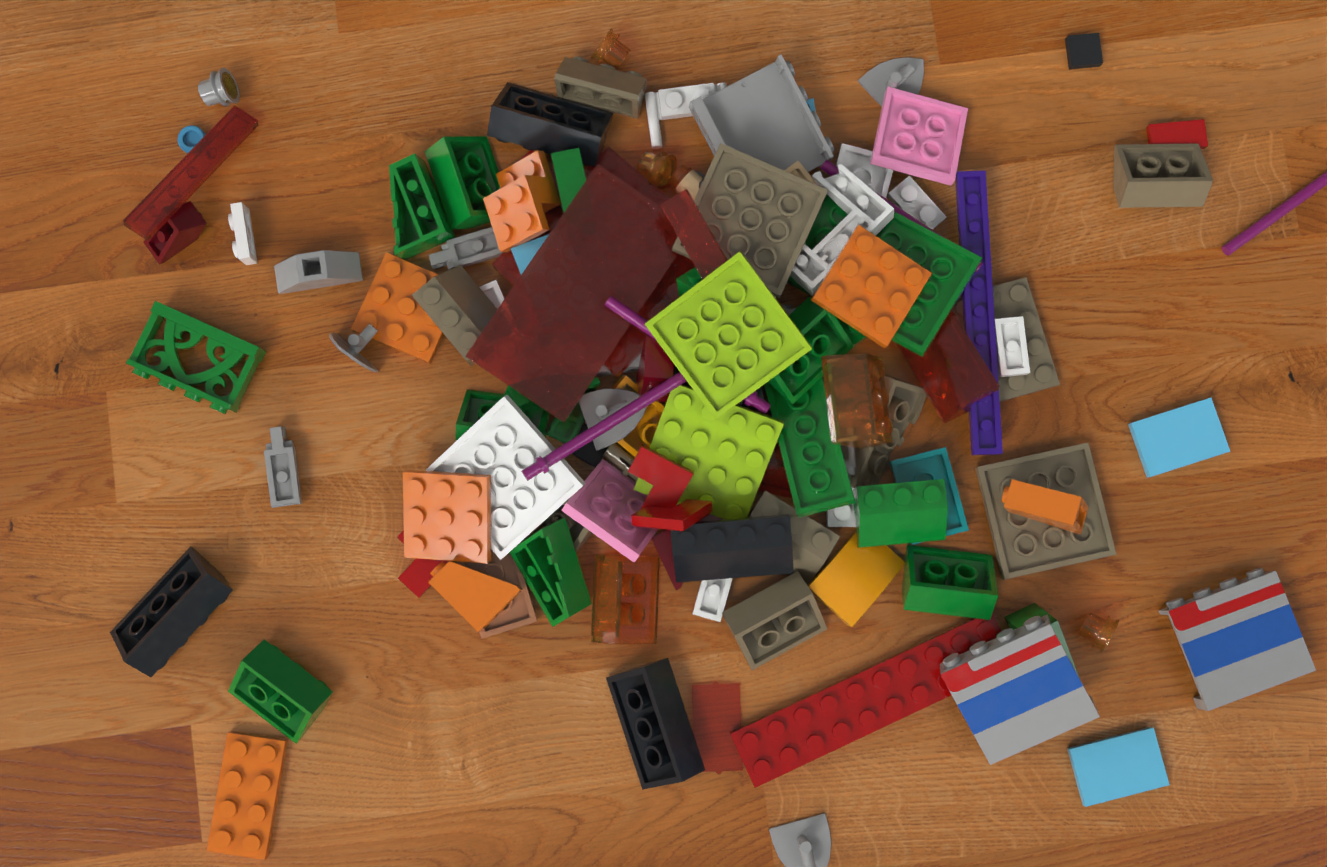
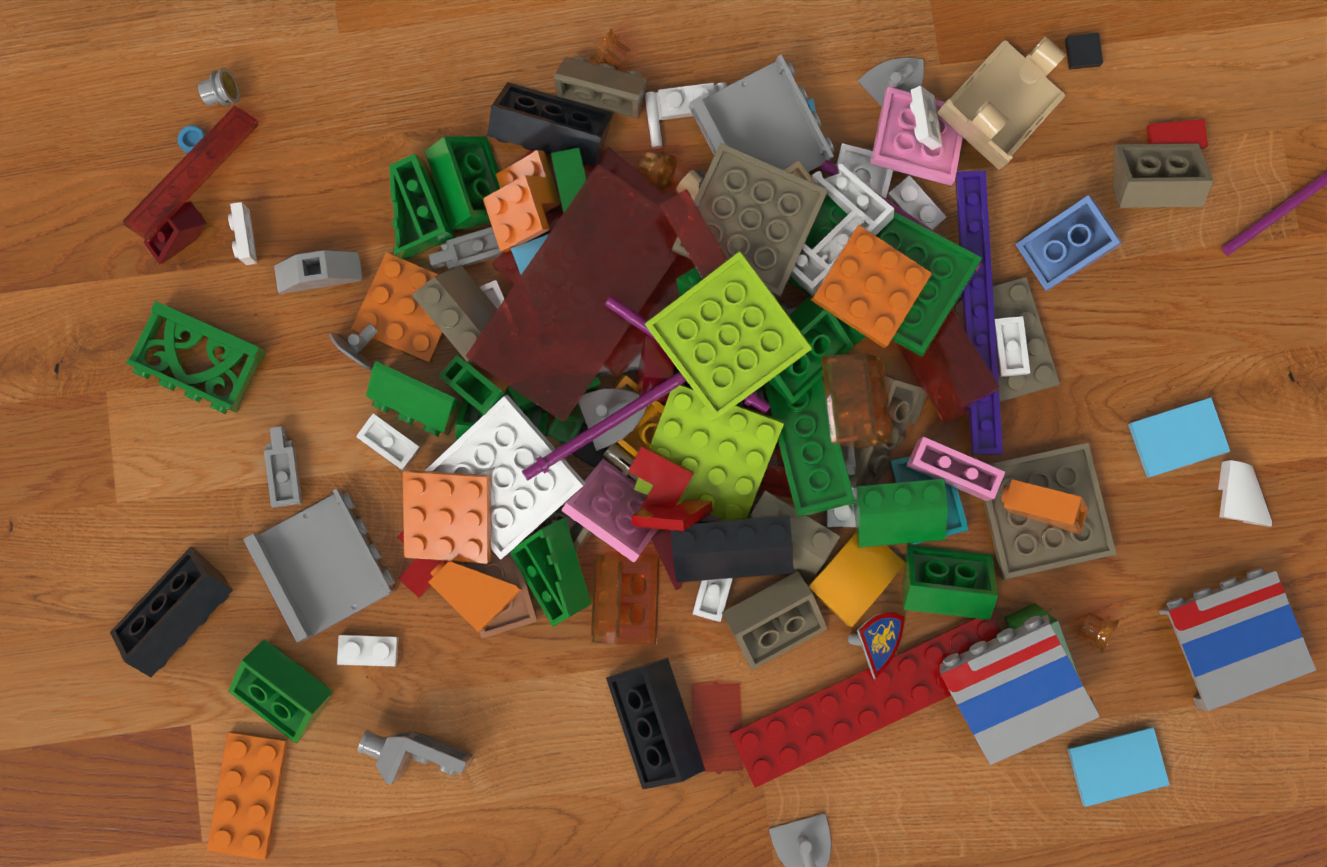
none -> light grey panel [243,489,396,642]
none -> white plate [337,635,399,666]
none -> white plate [356,414,421,471]
none -> light grey plate [357,730,473,785]
none -> green slope [366,361,462,437]
none -> green slope [438,355,504,415]
none -> shield [848,612,905,679]
none -> bright pink brick [906,437,1005,501]
none -> white plate [910,86,942,150]
none -> tan panel [937,37,1066,170]
none -> medium blue slope [1015,195,1124,291]
none -> white slope [1218,460,1272,527]

